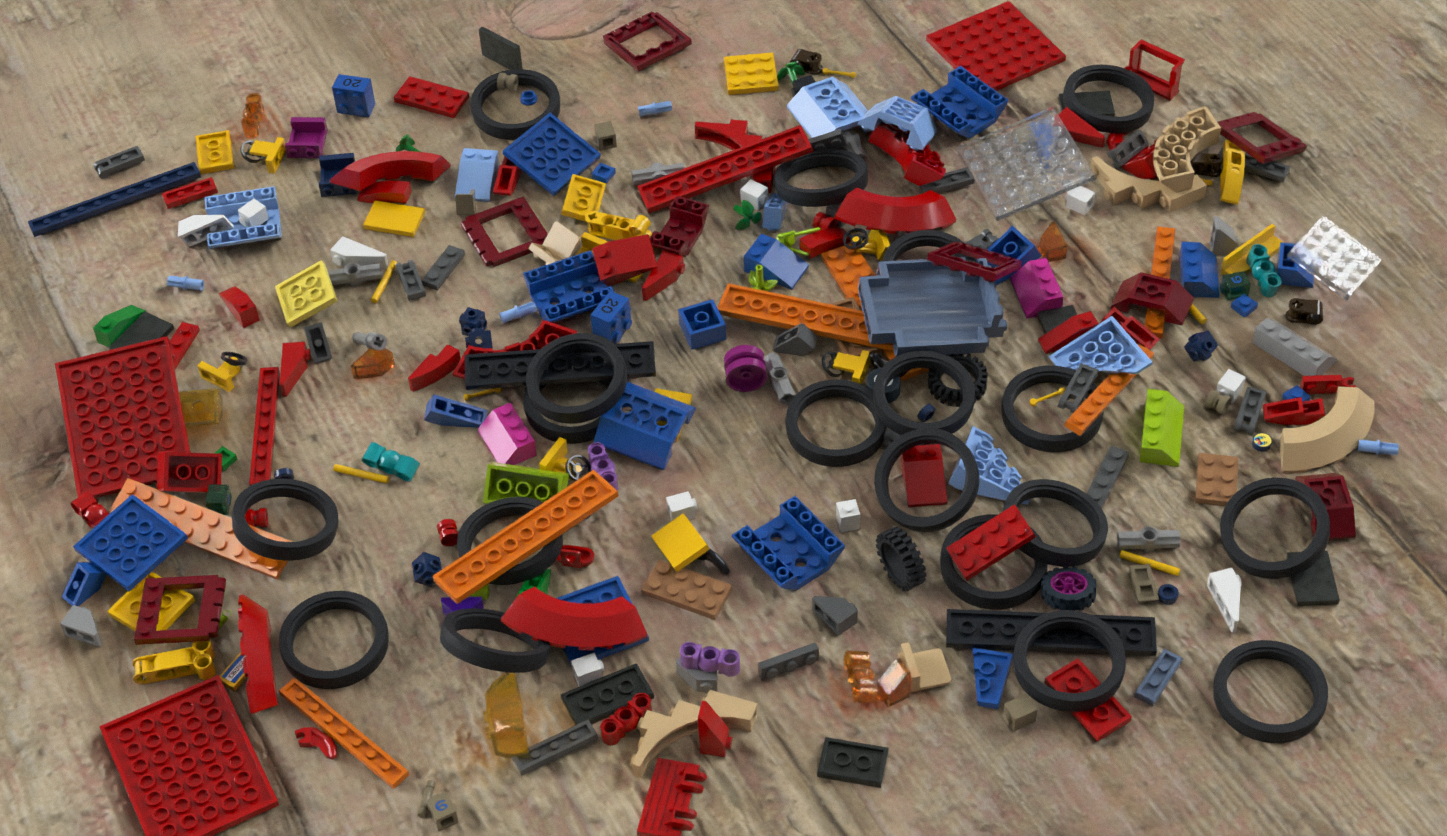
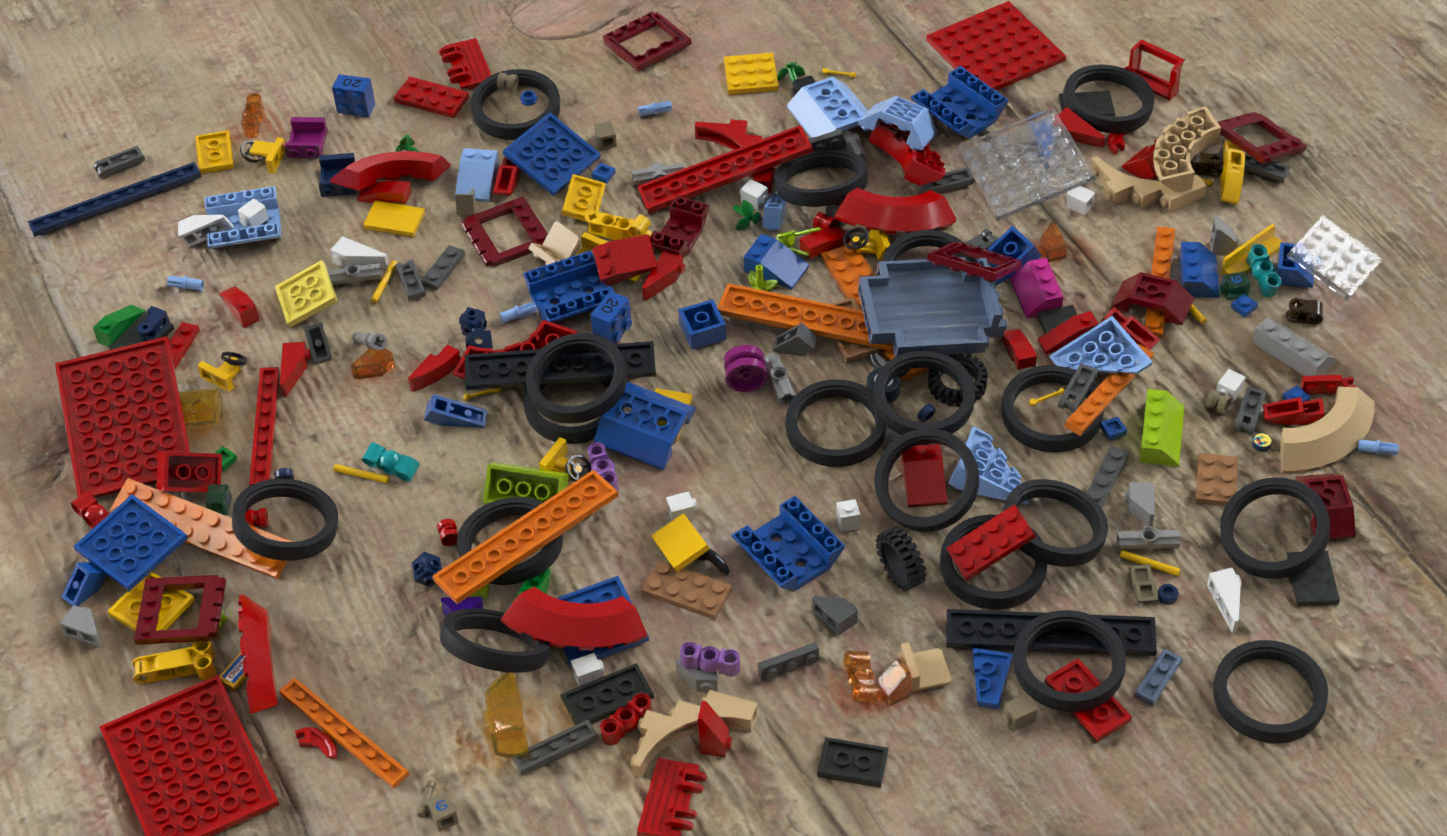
red plate [161,177,218,209] -> none
black tyre [279,591,389,689] -> none
pearl dark grey tile [478,27,523,70] -> none
dark pink slope [478,403,537,465] -> none
red bracket [556,545,595,569] -> none
dark brown piece [789,49,823,75] -> none
yellow piece [822,350,870,385] -> none
black wheel [1041,566,1097,611] -> none
dark grey plate [1107,129,1149,169] -> none
dark blue brick [1184,330,1218,362] -> none
none -> dark blue leg [137,306,170,342]
none -> red hinge [439,38,491,90]
none -> red slope [1001,329,1037,370]
none -> blue plate [1100,417,1127,441]
none -> light grey slope [1124,482,1155,527]

